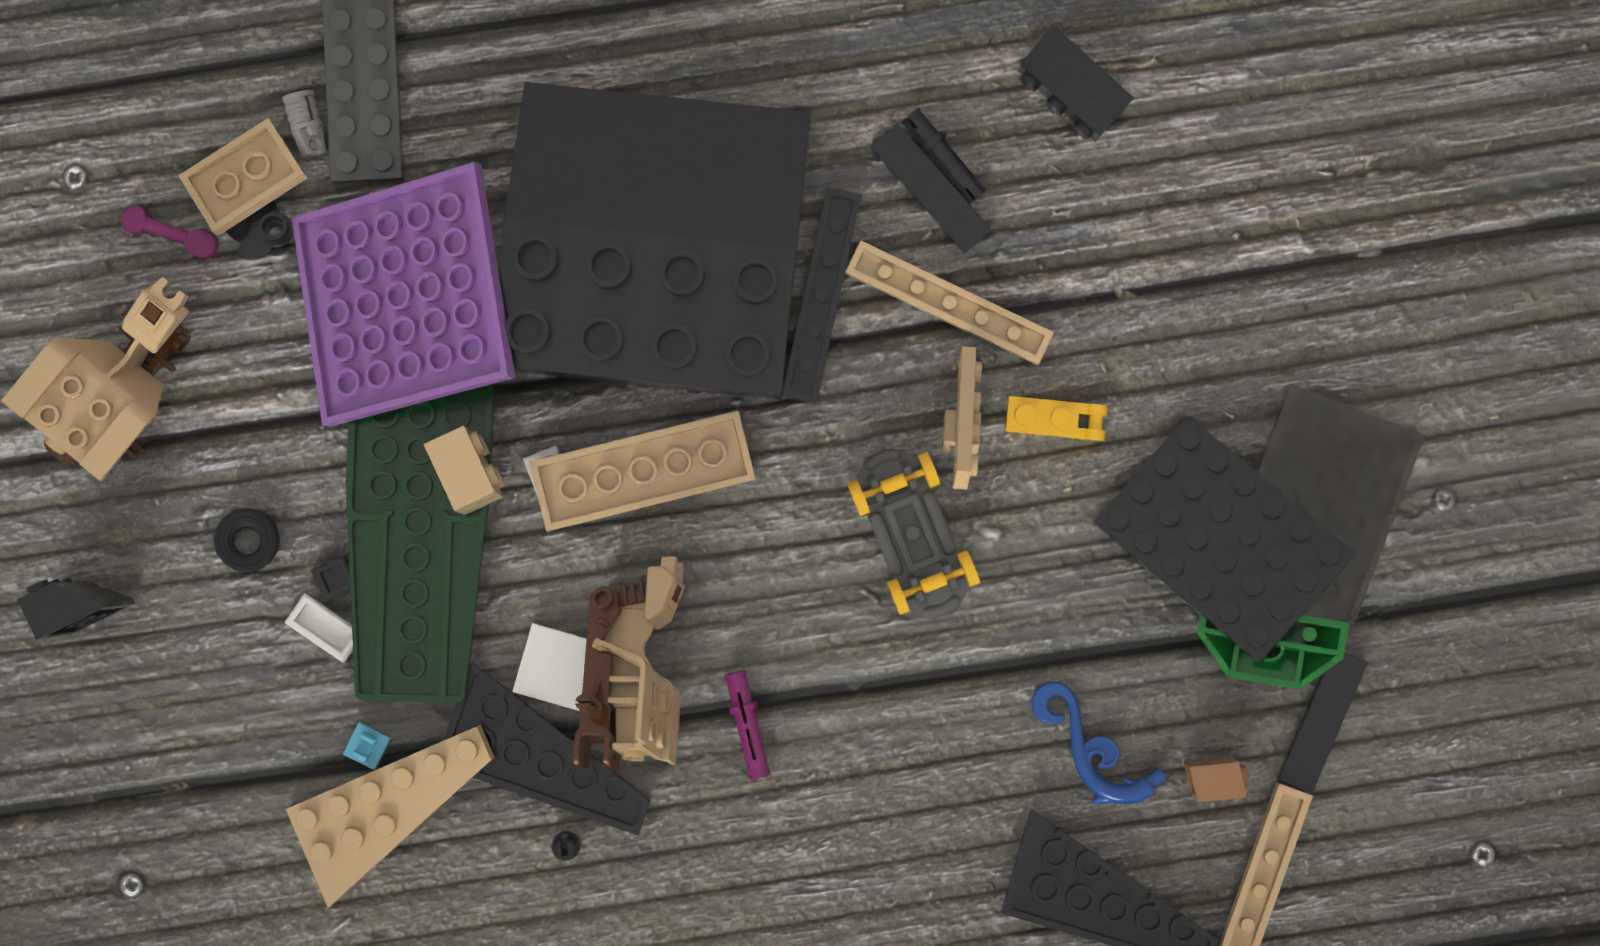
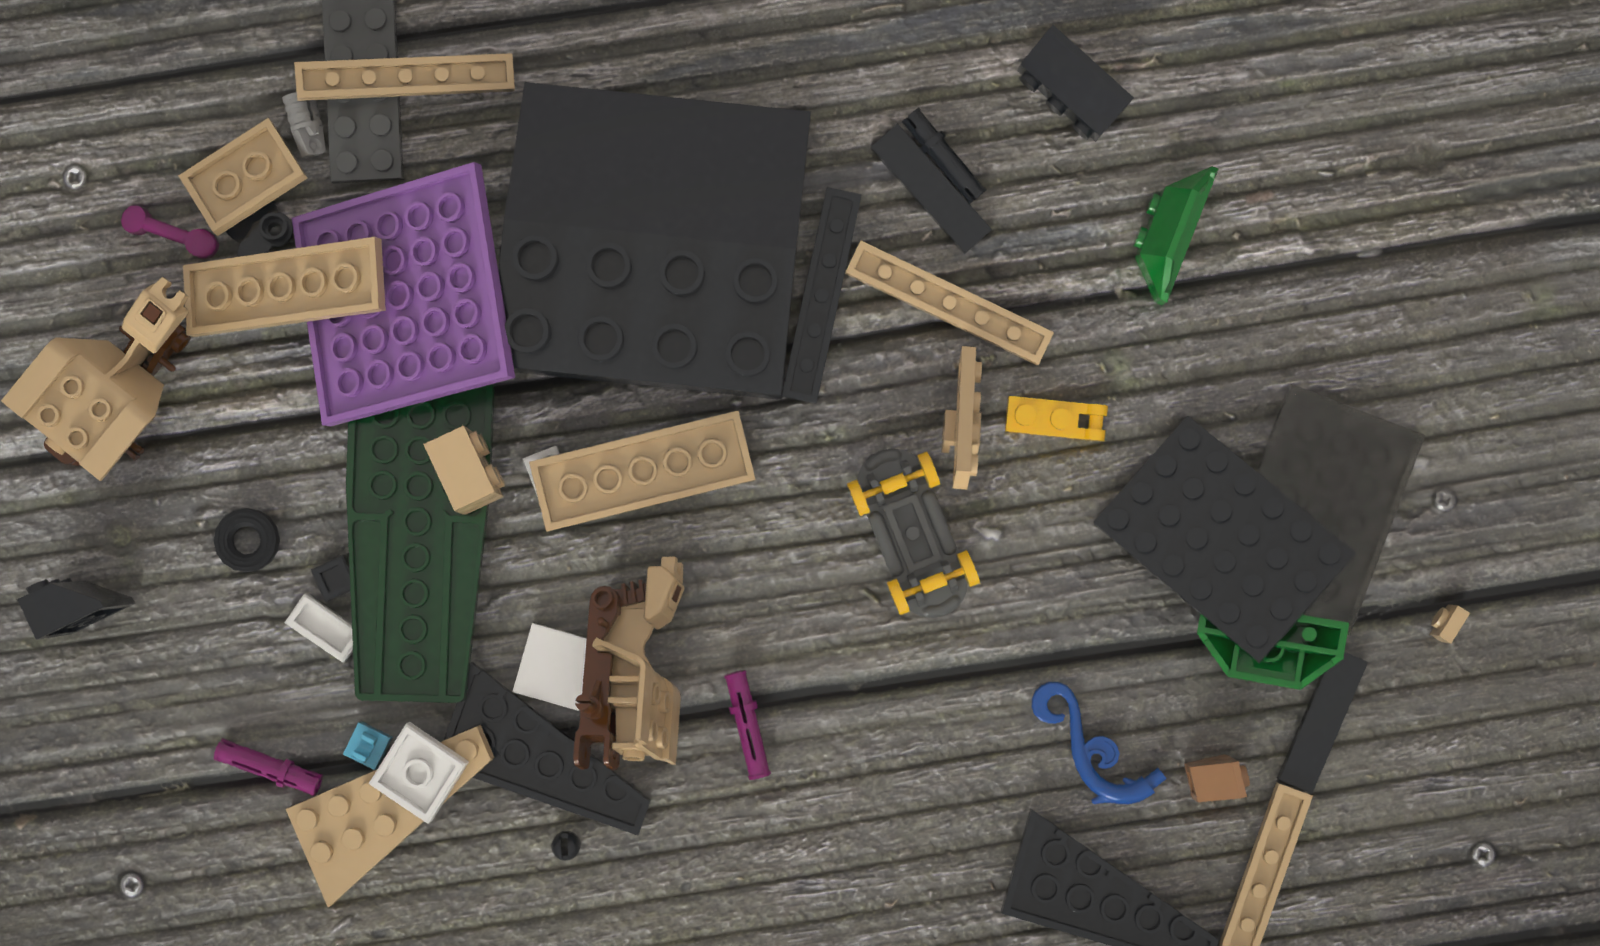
none -> tan plate [183,237,386,337]
none -> magenta pin [213,738,323,796]
none -> tan plate [294,53,515,101]
none -> white tile [369,722,469,824]
none -> green wedge [1133,166,1219,306]
none -> tan plate [1429,604,1470,644]

